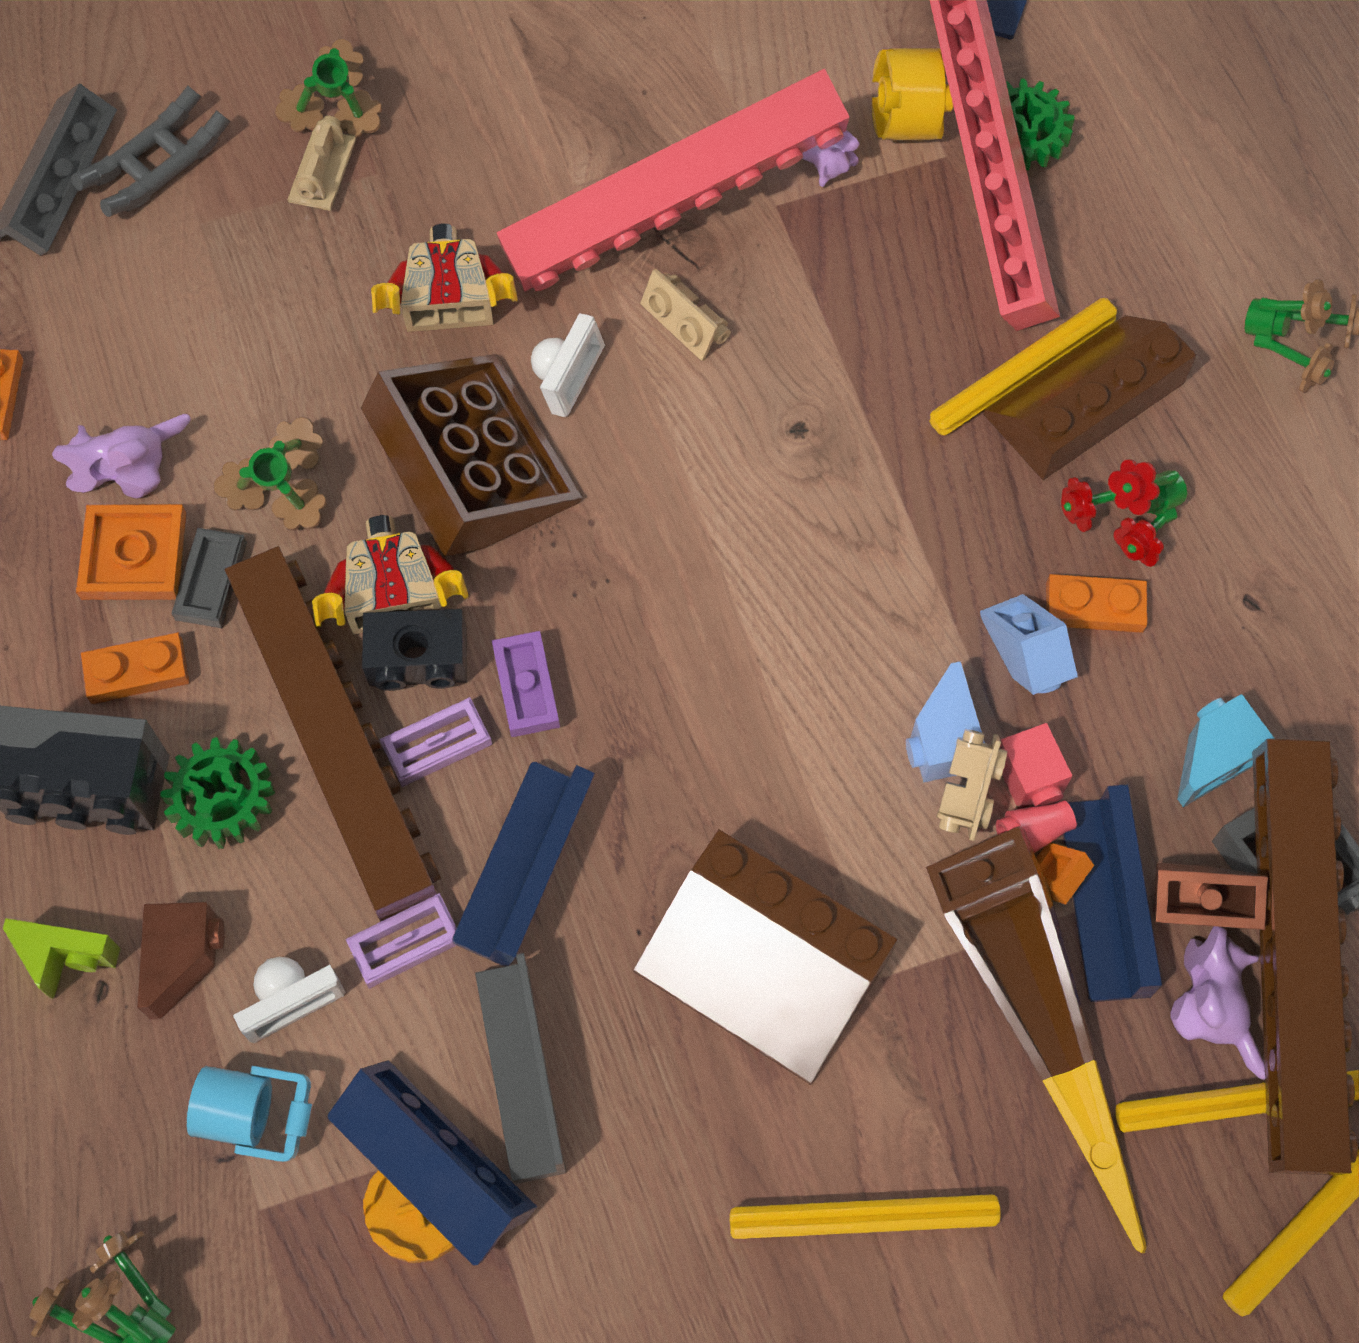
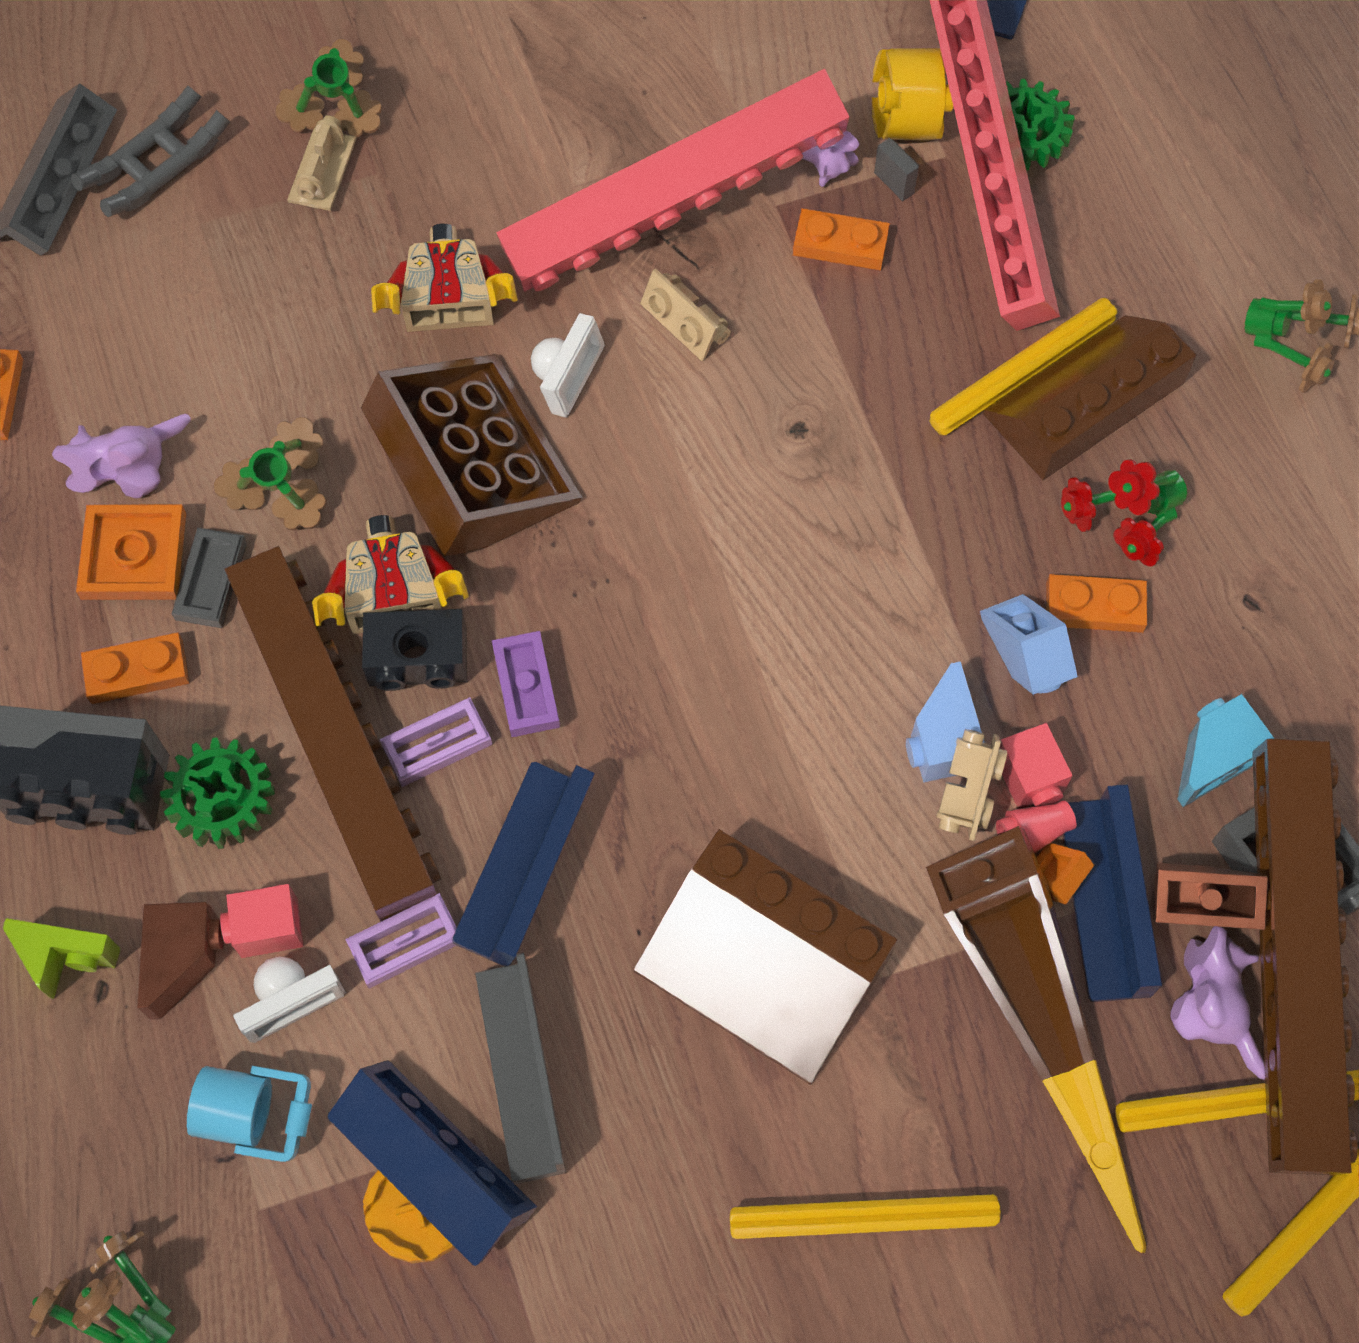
none -> coral brick [220,884,303,958]
none -> orange plate [793,208,890,270]
none -> dark grey tile [874,138,919,202]

